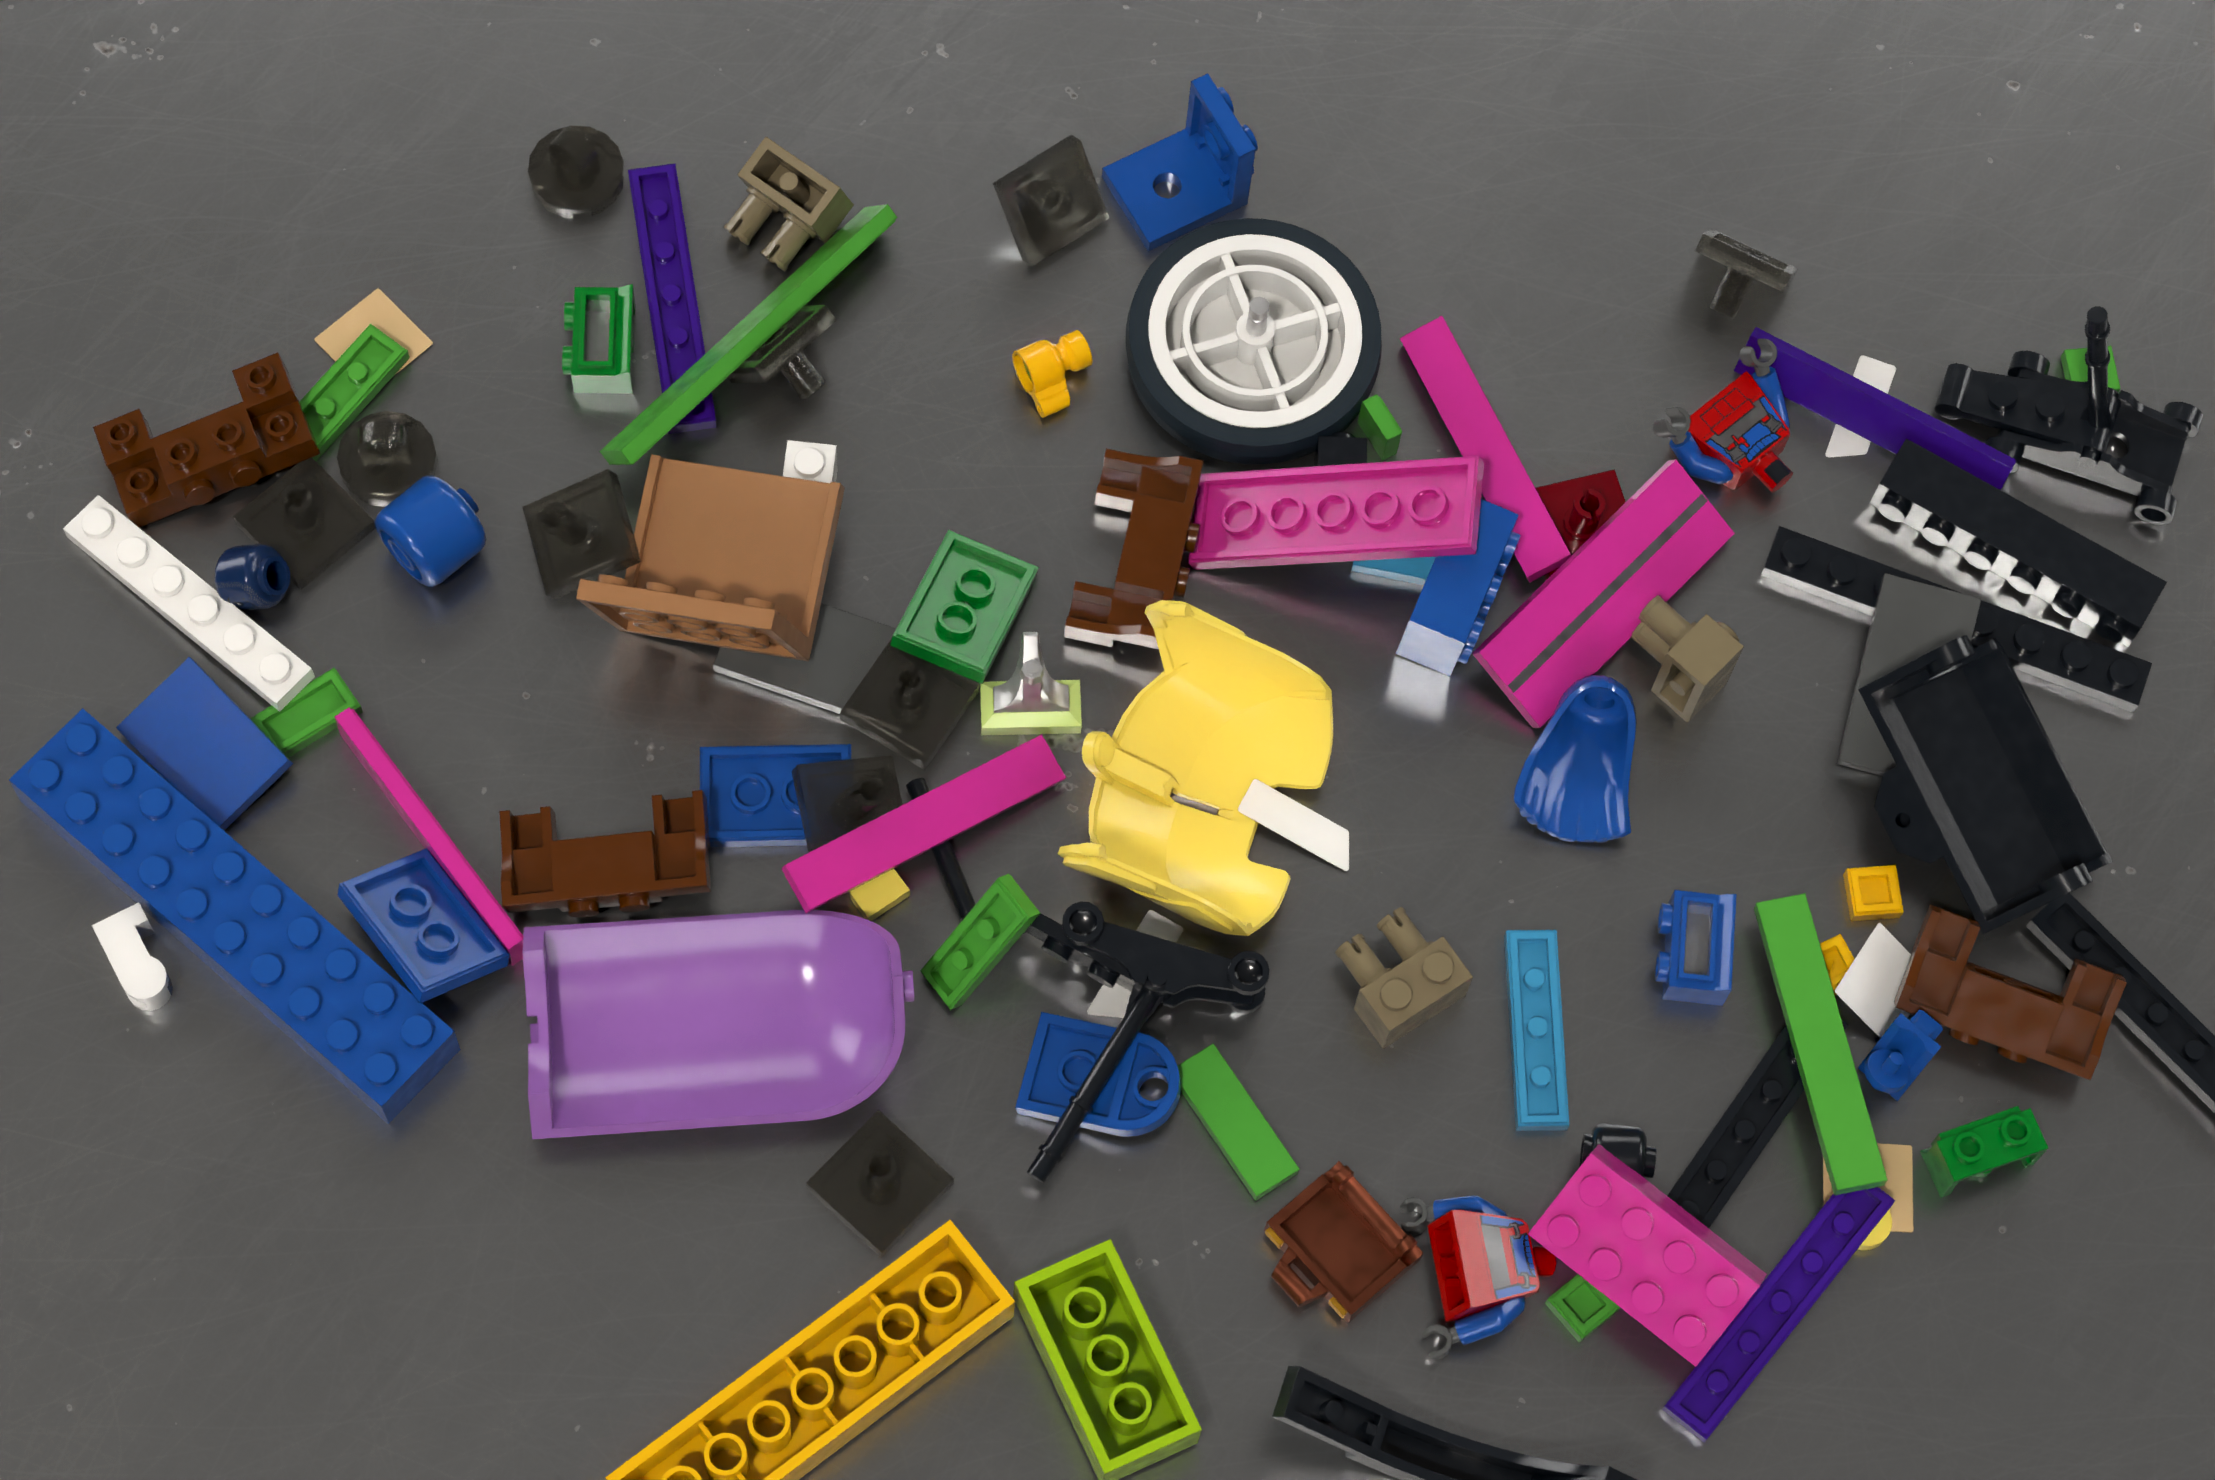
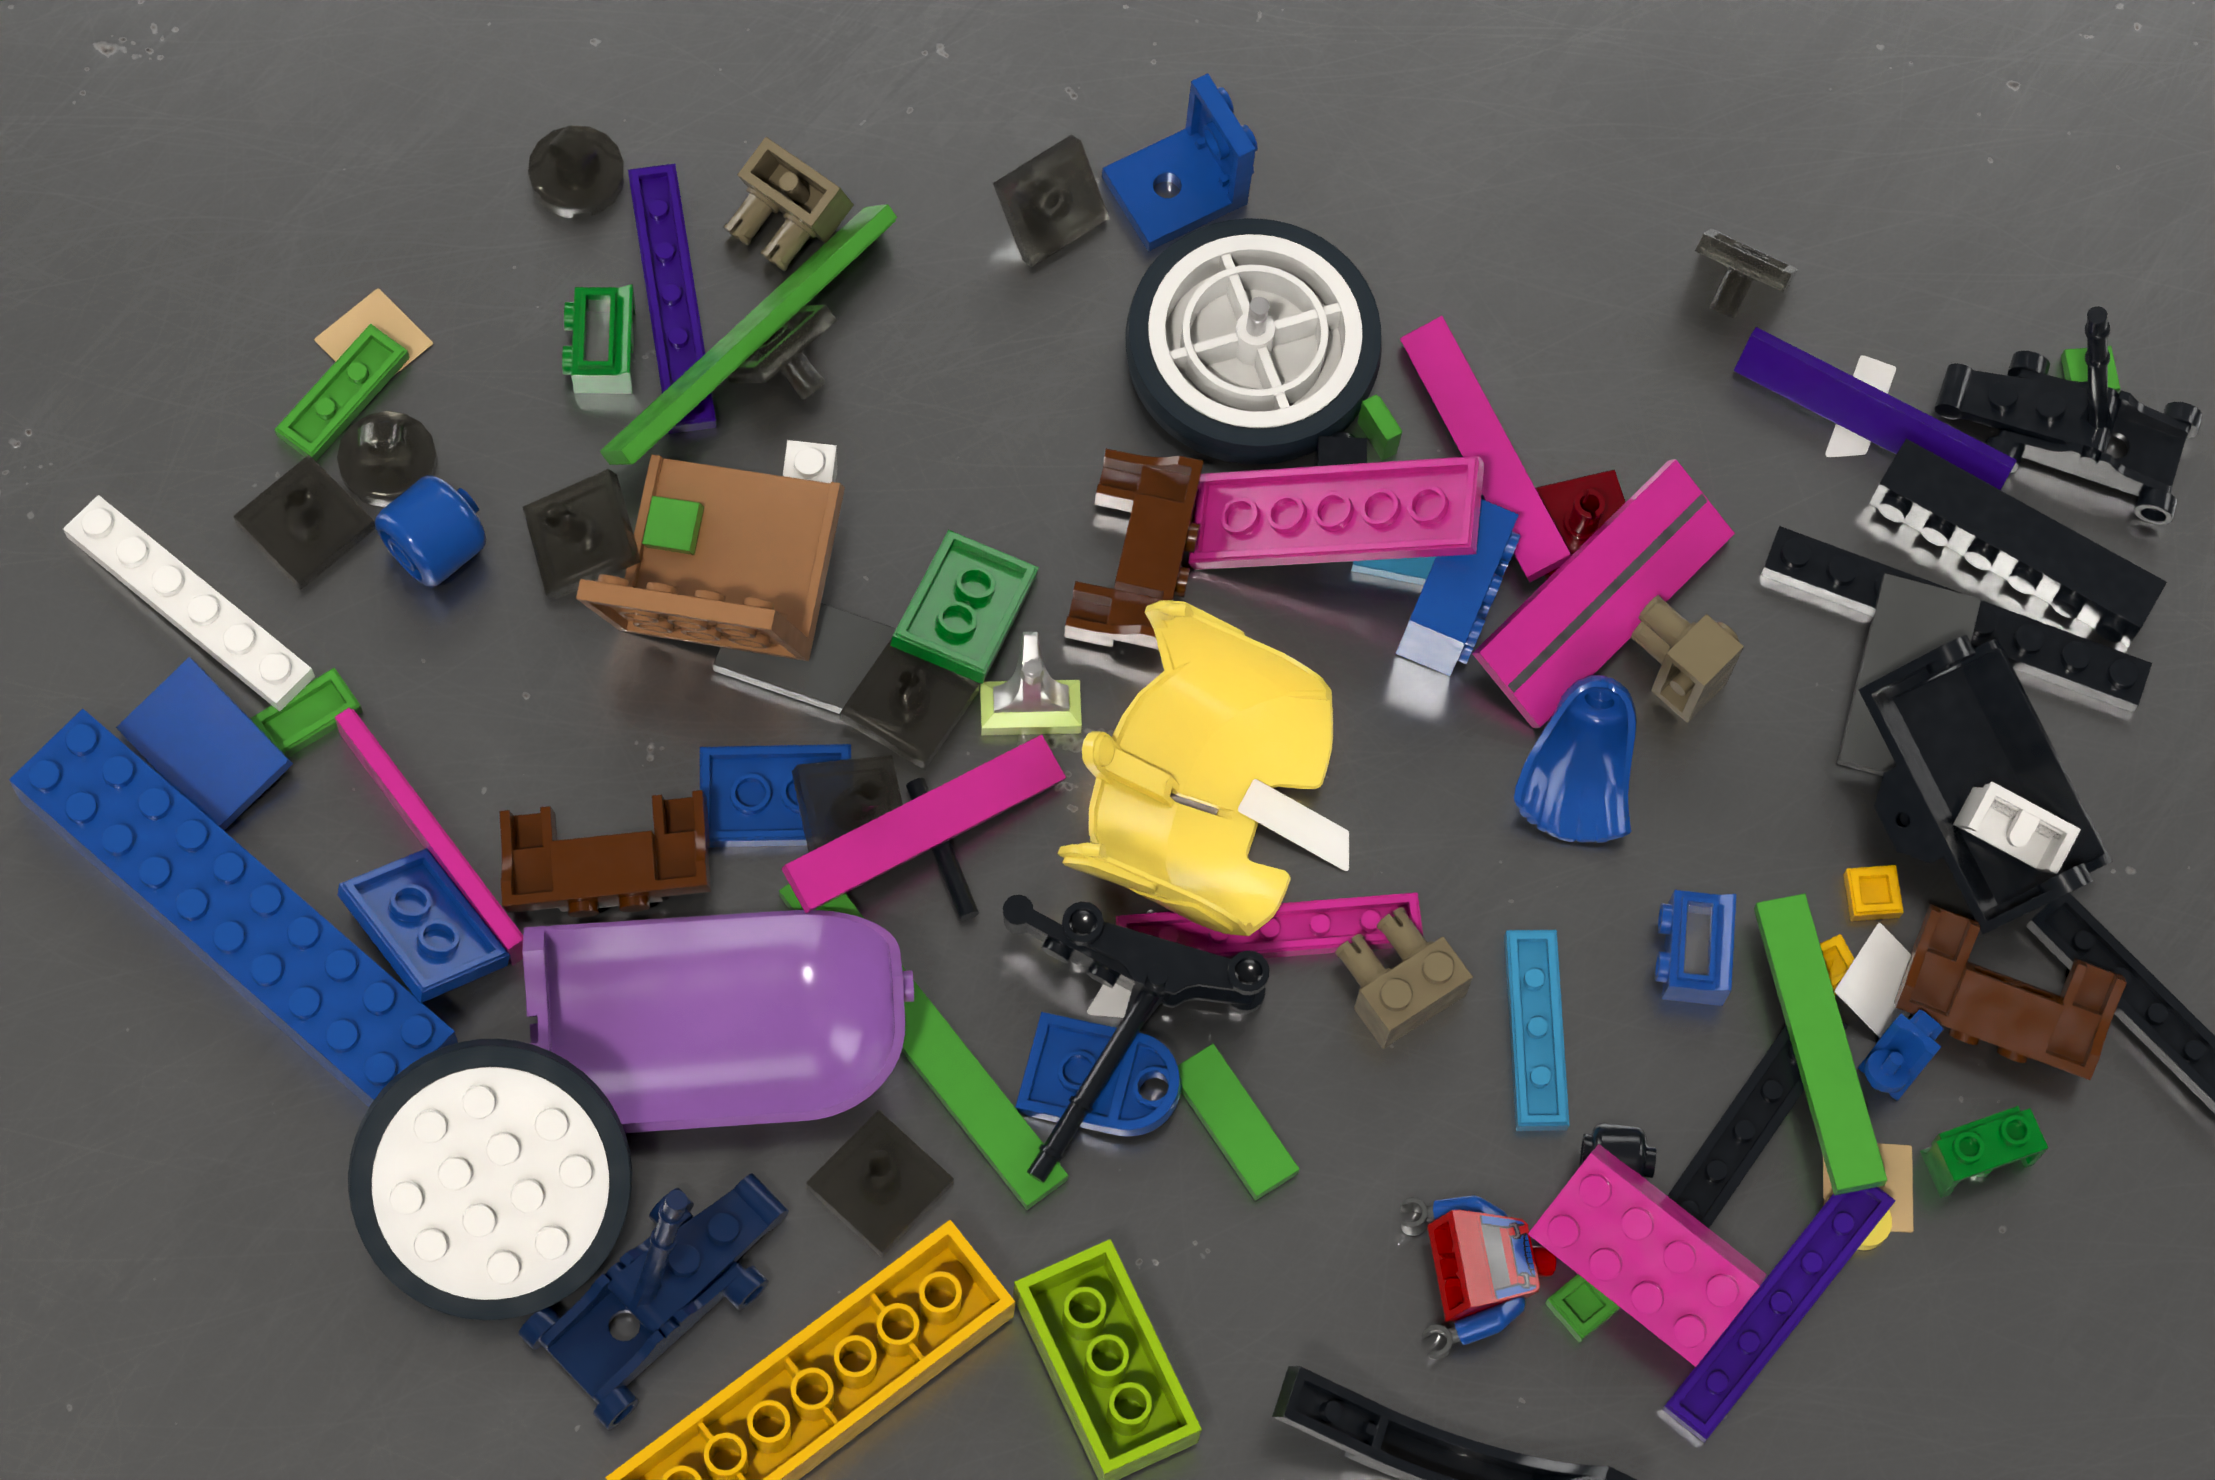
white leg [91,902,173,1011] -> none
reddish brown bracket [93,352,320,528] -> none
dark blue head [214,544,290,611] -> none
light yellow tile [849,869,910,921] -> none
bright green tile [920,874,1040,1010] -> none
yellow piece [1012,330,1093,418] -> none
copper piece [1264,1161,1424,1323] -> none
torso [1653,339,1793,493] -> none
none -> white wheel [348,1039,632,1320]
none -> dark blue piece [518,1173,789,1430]
none -> bright green tile [642,496,704,555]
none -> bright green tile [779,884,1069,1210]
none -> dark pink tile [1115,893,1423,959]
none -> white window [1953,781,2081,874]

